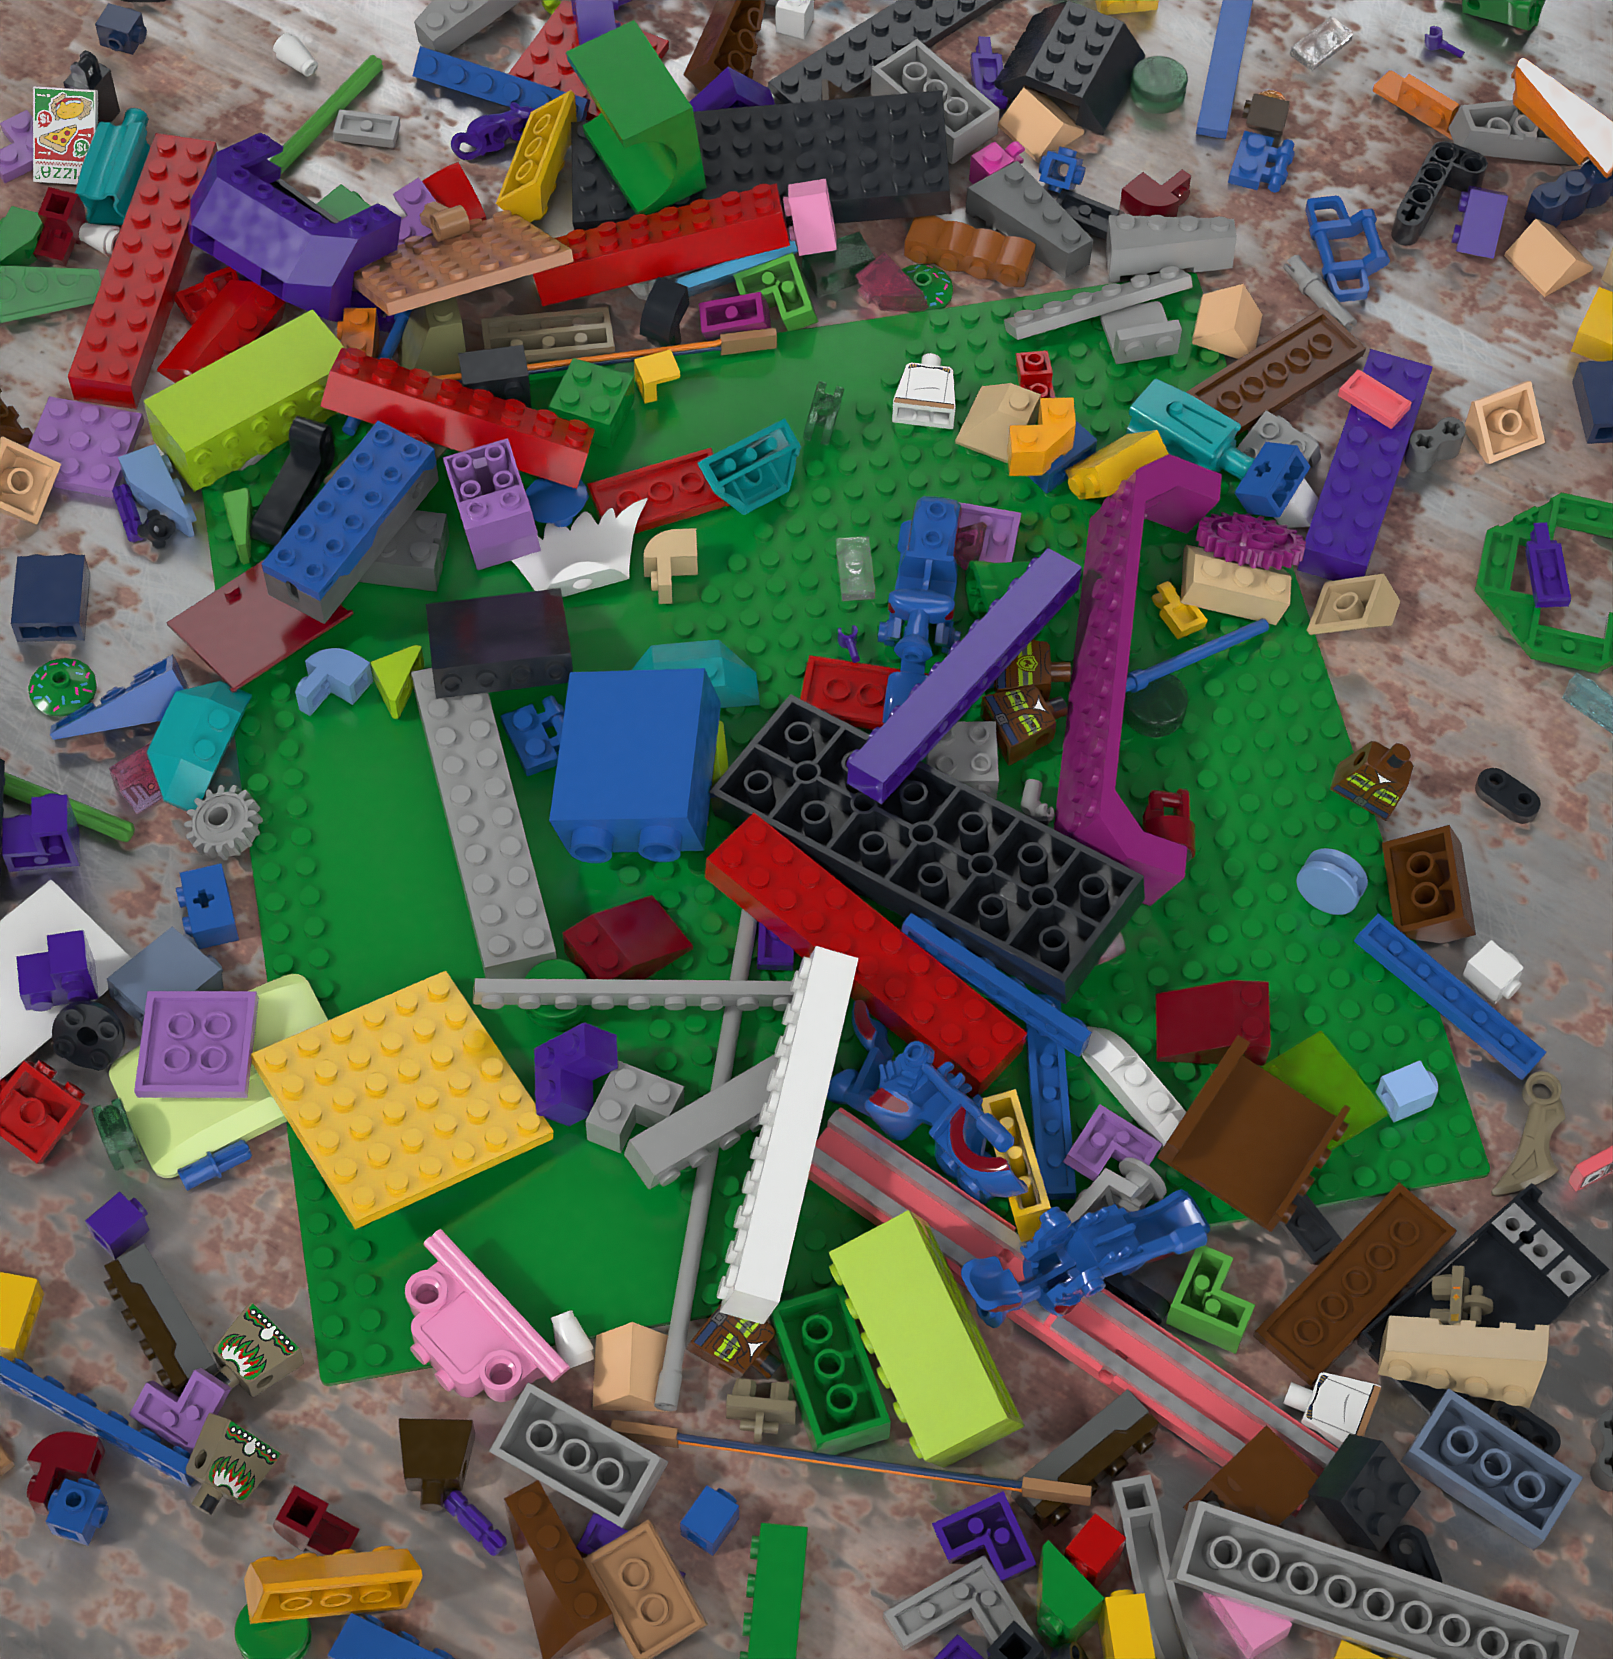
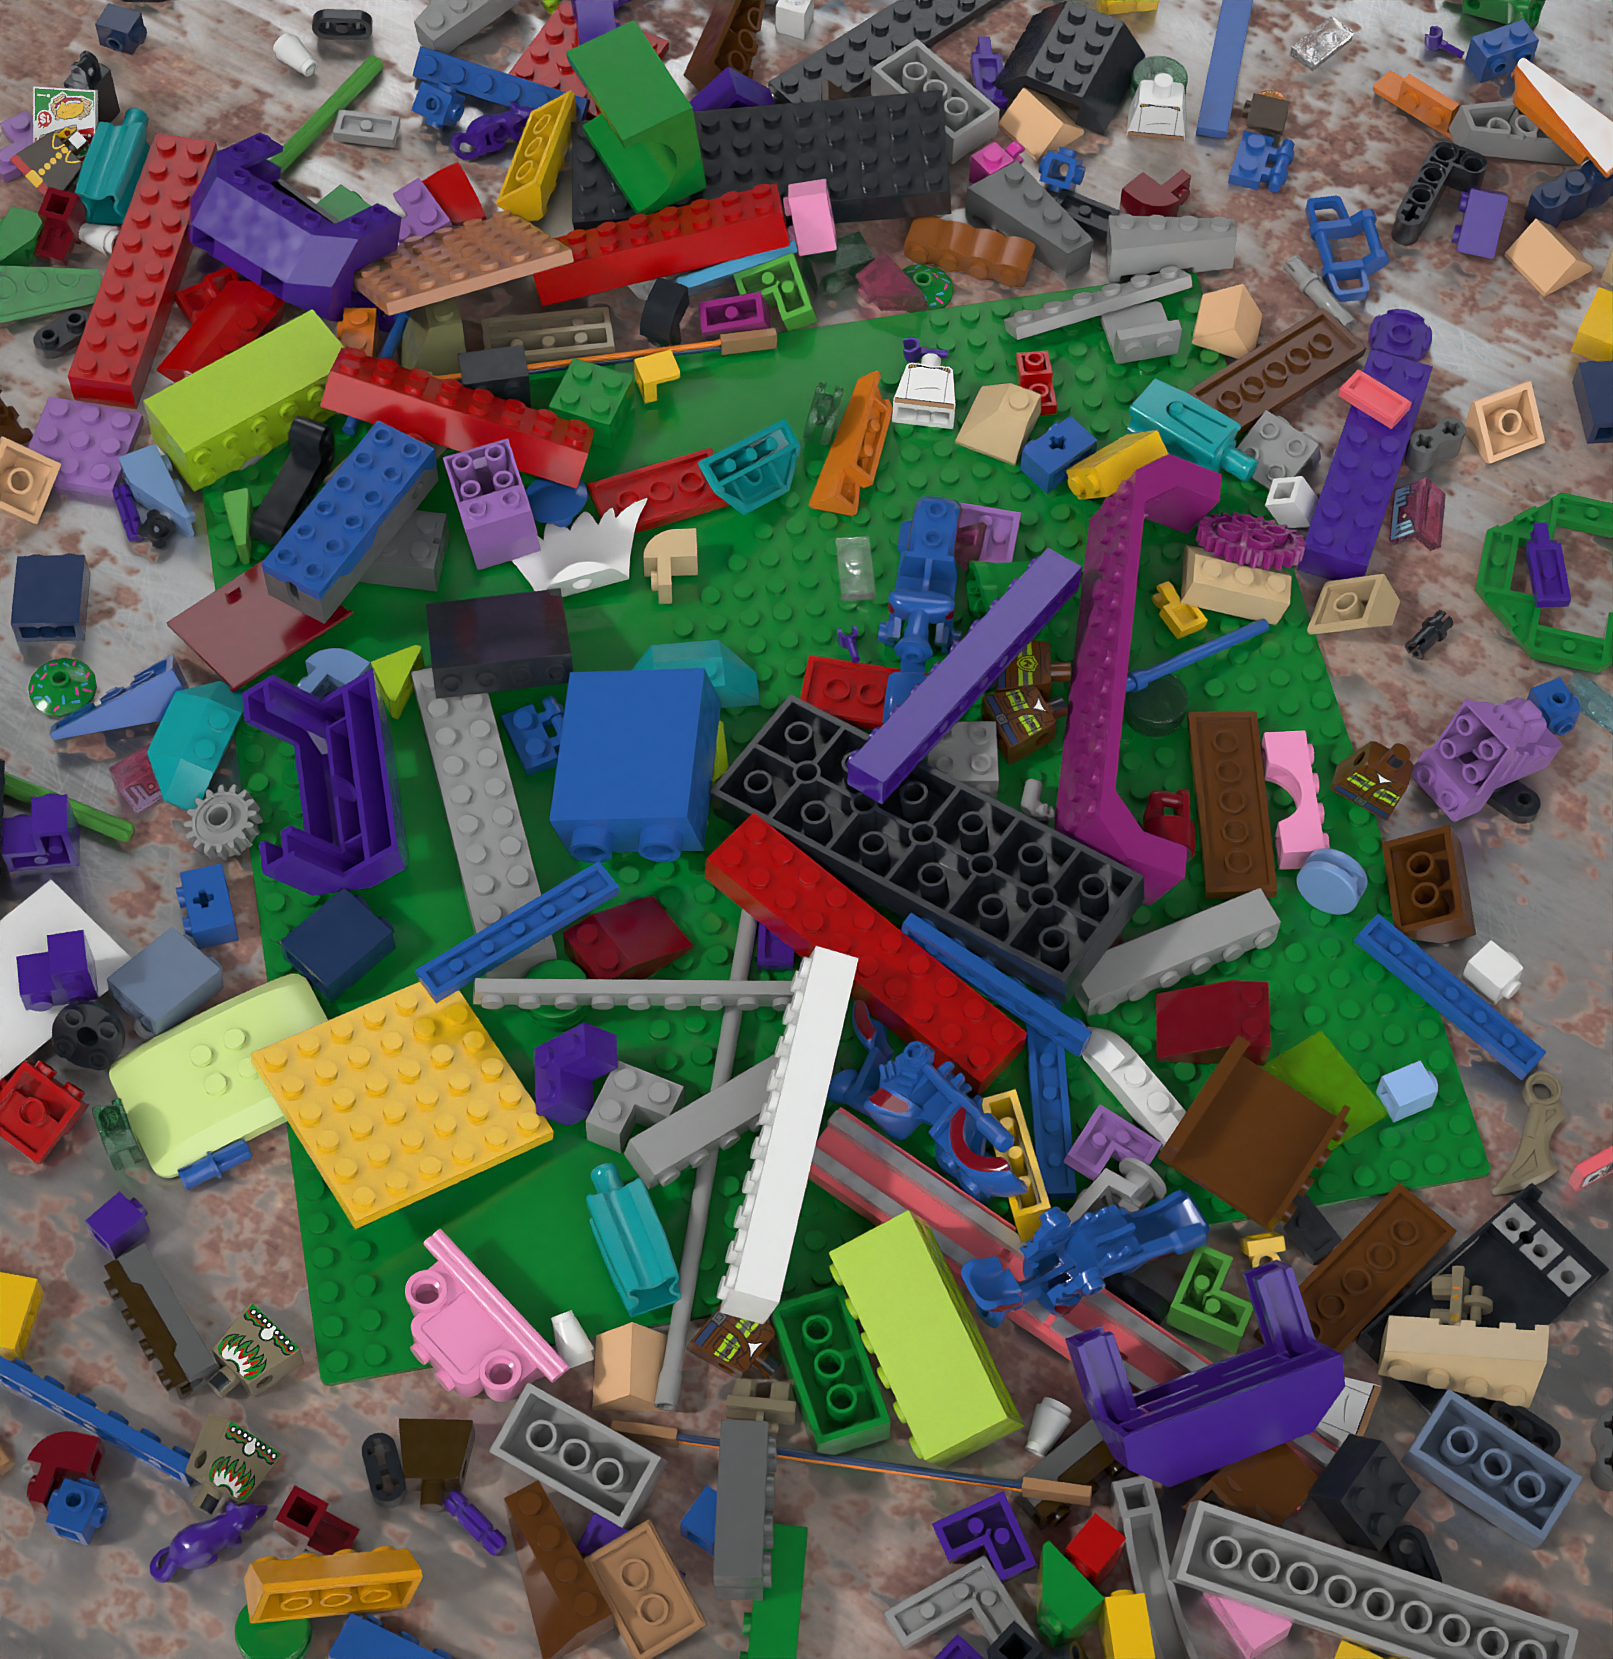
medium lavender plate [129,1368,232,1454] -> none
medium lavender plate [134,991,259,1098] -> none
medium nougat piece [419,201,470,242] -> none
light orange brick [1007,398,1076,476] -> none
blue brick [1234,442,1311,518] -> none
none -> dark brown torso [10,130,89,196]
none -> black plate [33,310,89,359]
none -> dark purple animal [150,1502,268,1583]
none -> dark purple wedge [242,669,409,896]
none -> dark blue brick [280,888,396,1002]
none -> black plate [312,9,373,40]
none -> black beam [362,1433,407,1508]
none -> blue brick [411,81,466,129]
none -> blue plate [415,861,619,1003]
none -> teal piece [586,1163,681,1317]
none -> dark grey piece [713,1420,777,1601]
none -> orange wedge [809,370,893,516]
none -> dark purple hand [903,337,948,363]
none -> white cone [1025,1397,1072,1458]
none -> dark purple wedge [1065,1260,1345,1487]
none -> light grey brick [1074,888,1281,1017]
none -> white torso [1127,73,1187,141]
none -> reddish brown plate [1187,711,1277,899]
none -> yellow tile [1239,1231,1286,1269]
none -> bright pink arch [1261,730,1330,870]
none -> dark purple tile [1368,309,1432,362]
none -> clear pink panel [1389,477,1446,551]
none -> black pin [1405,610,1454,659]
none -> medium lavender brick [1411,697,1563,822]
none -> blue brick [1465,19,1539,83]
none -> blue brick [1526,677,1581,736]

